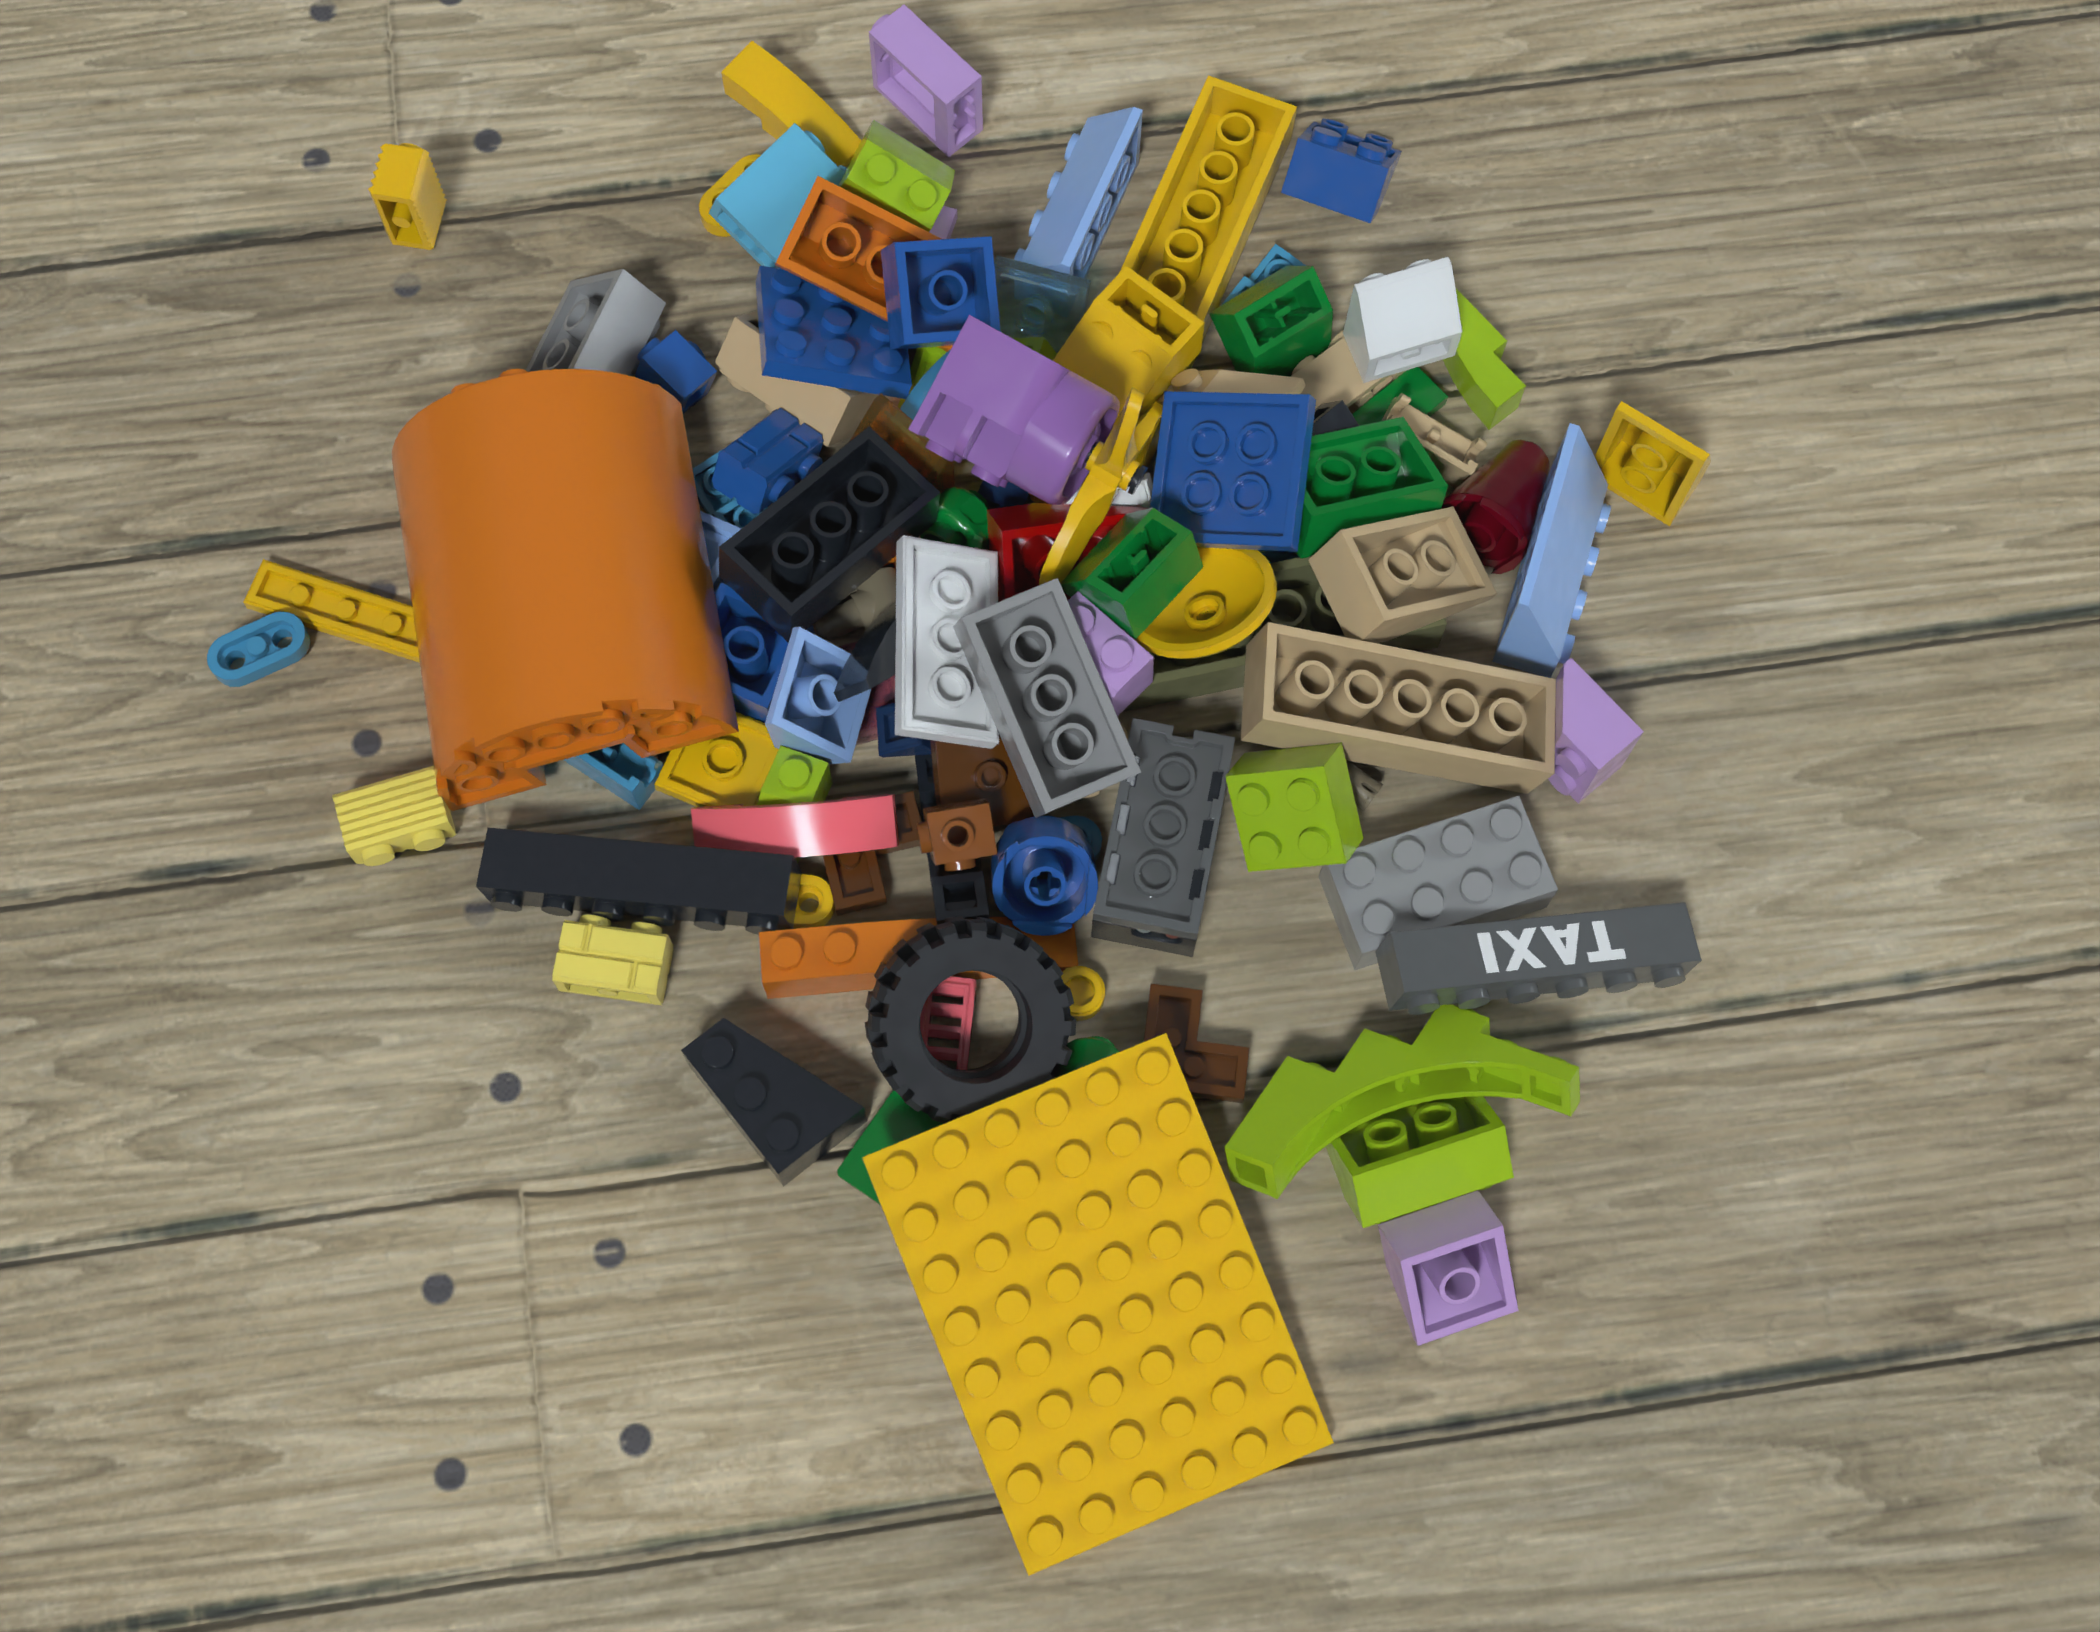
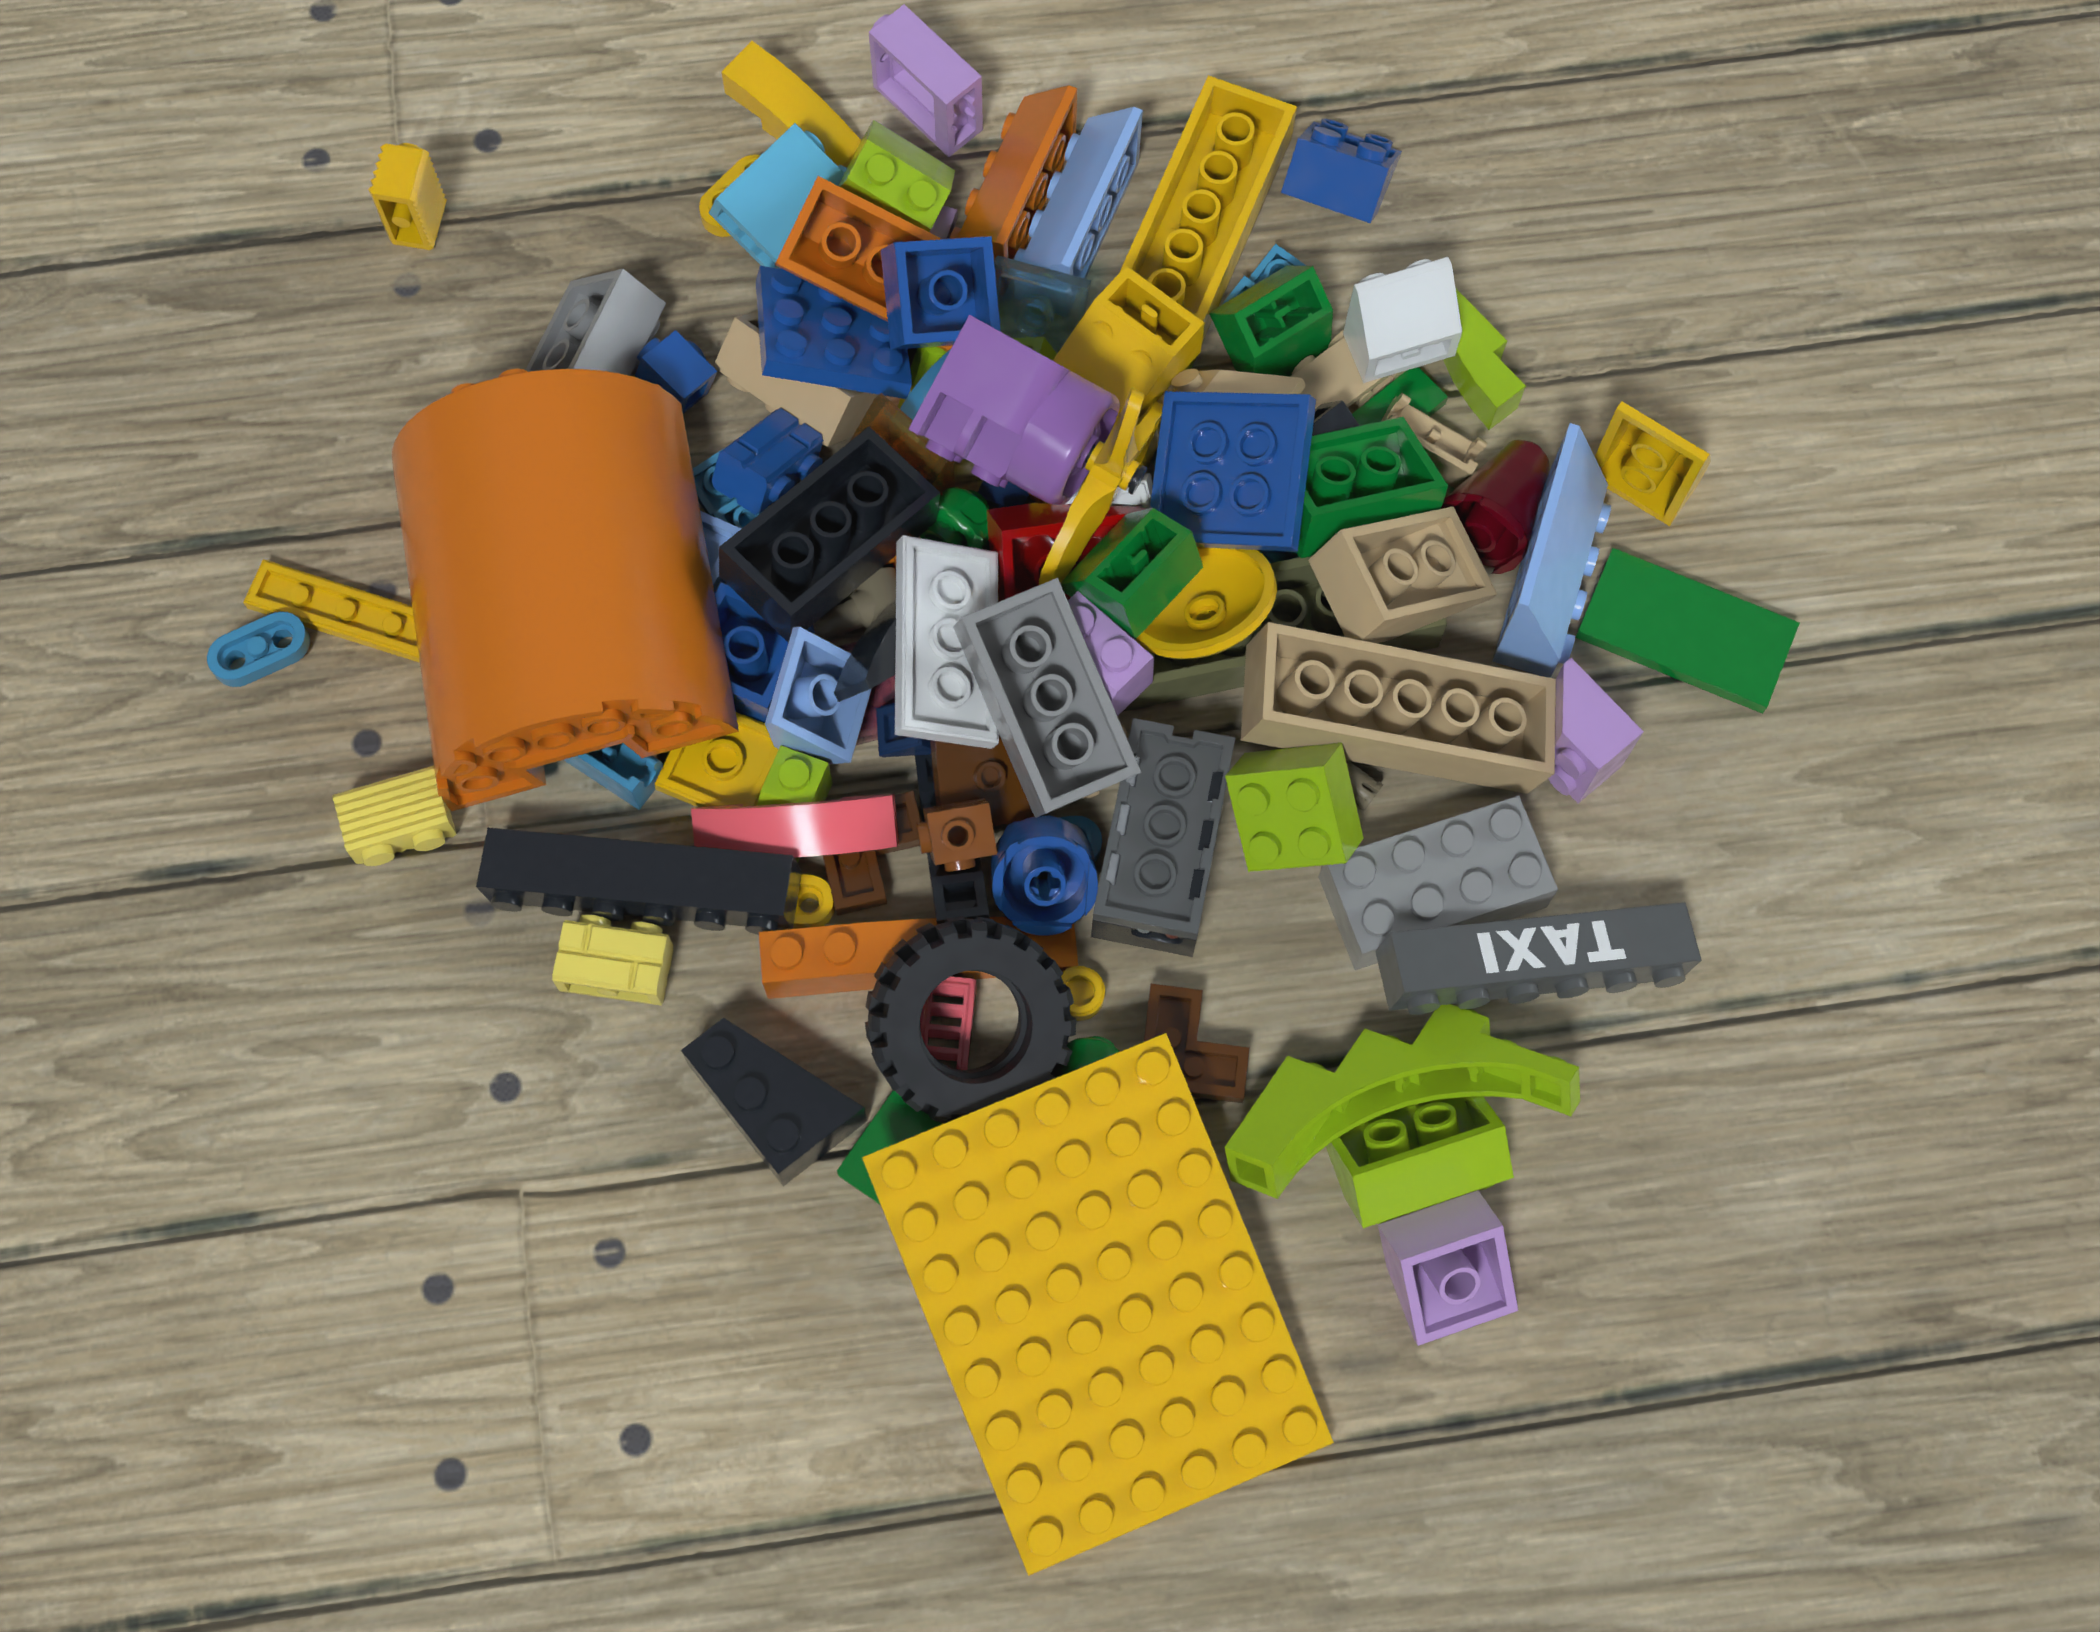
none -> orange slope [949,85,1077,294]
none -> green tile [1575,548,1800,714]

